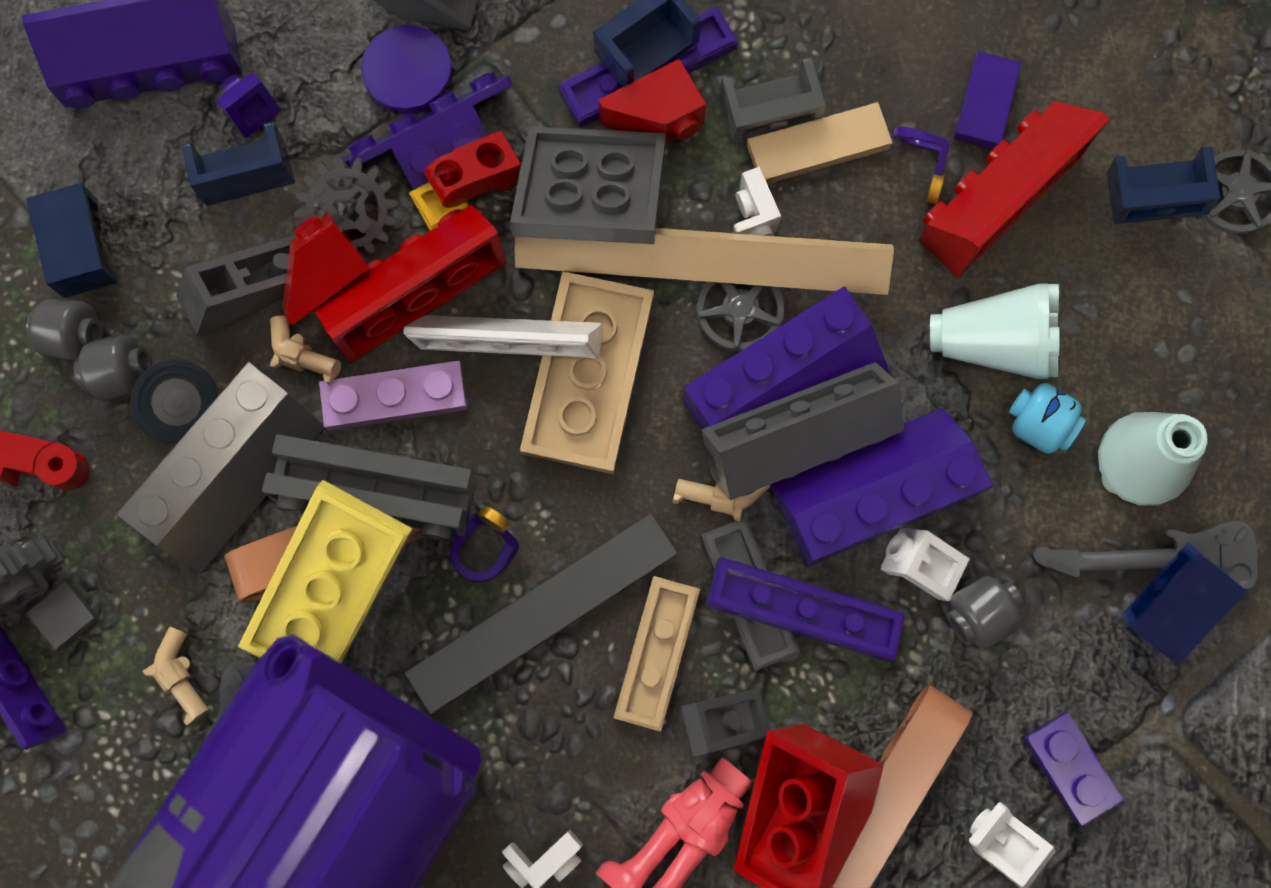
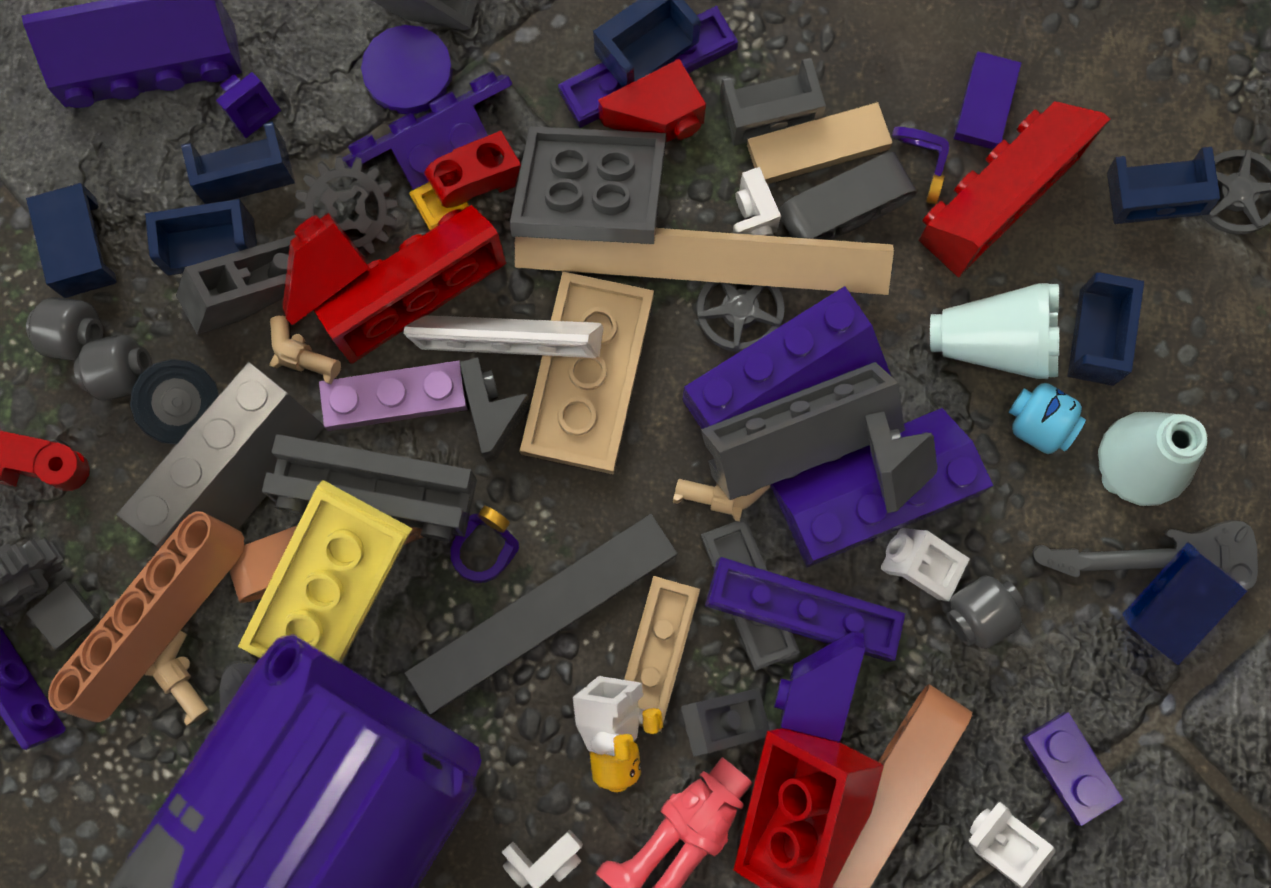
none -> nougat beam [48,511,244,722]
none -> dark blue panel [145,199,257,276]
none -> dark grey slope [459,357,530,462]
none -> white piece [573,676,663,792]
none -> dark purple slope [774,631,865,742]
none -> dark grey beam [778,152,917,240]
none -> dark grey slope [865,412,938,513]
none -> dark blue panel [1067,273,1144,386]

